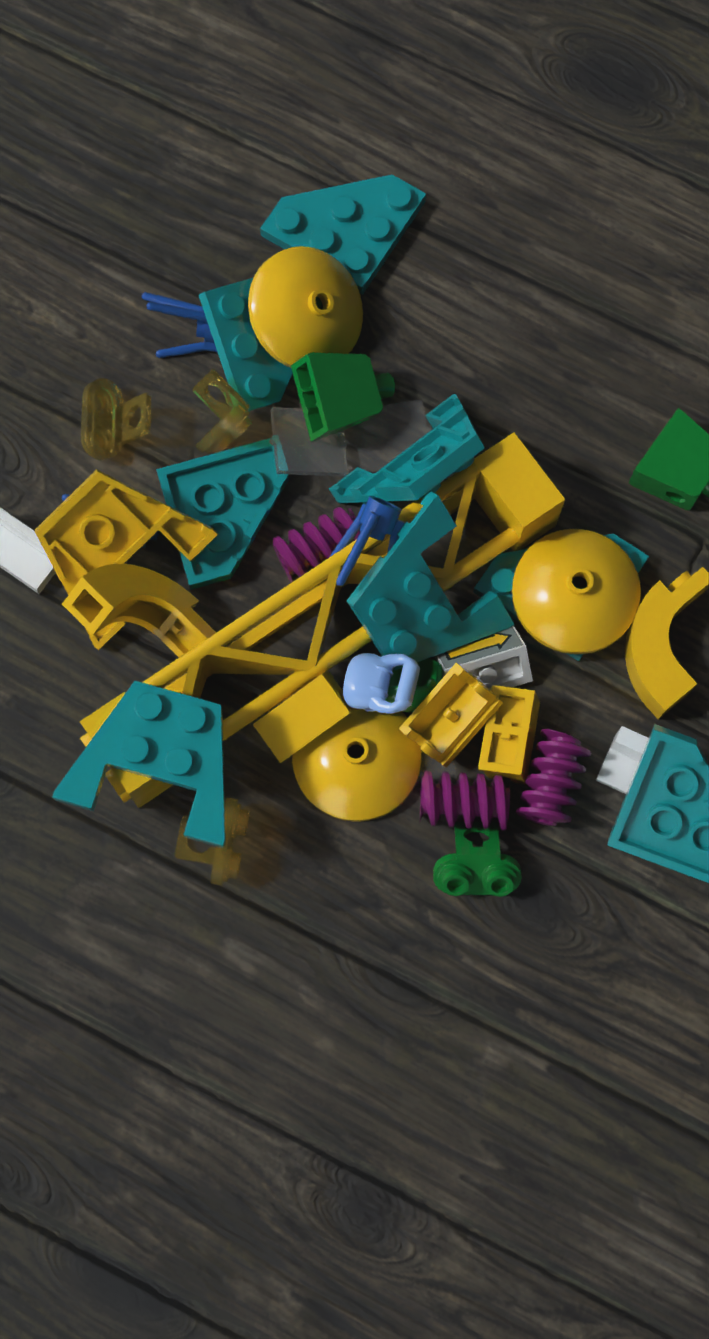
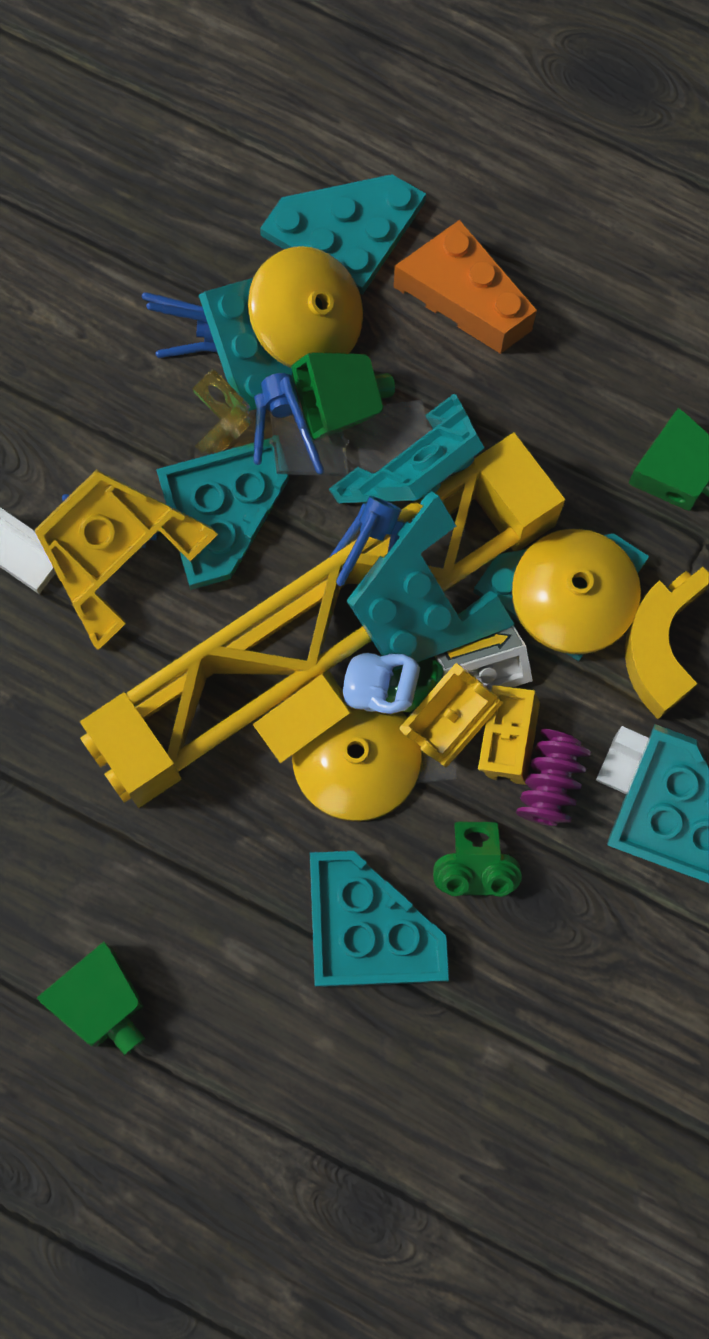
teal wing [52,681,226,848] -> none
yellow arch [62,564,217,657] -> none
clear yellow bracket [81,378,152,460] -> none
clear yellow bracket [175,797,250,886] -> none
magenta piece [273,507,369,583] -> none
magenta piece [419,770,510,831] -> none
none -> green torso [37,941,146,1056]
none -> blue plant [253,373,324,475]
none -> teal plate [310,851,449,987]
none -> orange wedge [394,220,537,354]

